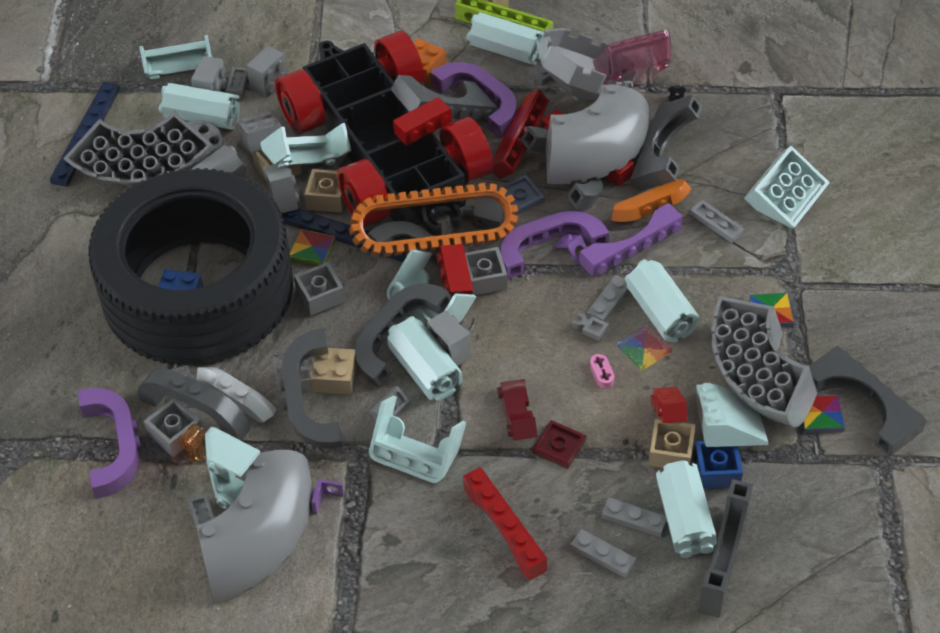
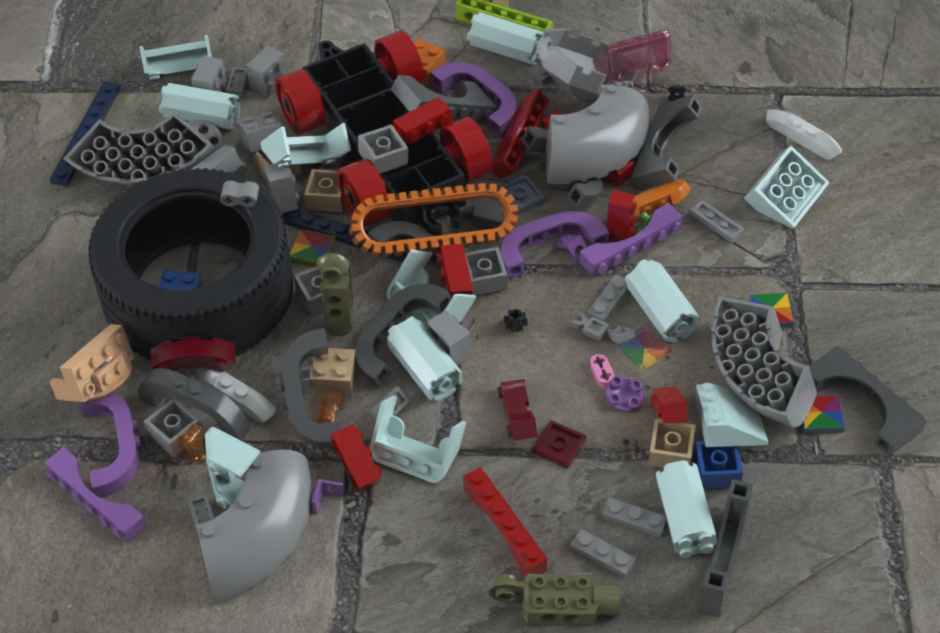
none -> medium lavender arch [45,447,147,543]
none -> light nougat piece [49,324,135,403]
none -> dark red brick [151,337,235,372]
none -> light grey axle [220,181,259,207]
none -> olive brick [316,253,353,336]
none -> clear orange piece [318,390,345,424]
none -> red brick [330,424,382,493]
none -> light grey brick [358,125,408,174]
none -> olive brick [488,574,620,626]
none -> black gear [504,309,528,333]
none -> medium lavender dish [605,376,644,412]
none -> red brick [607,190,637,242]
none -> light grey plate [607,325,635,344]
none -> bright green arm [634,212,651,236]
none -> white brick [766,109,842,160]

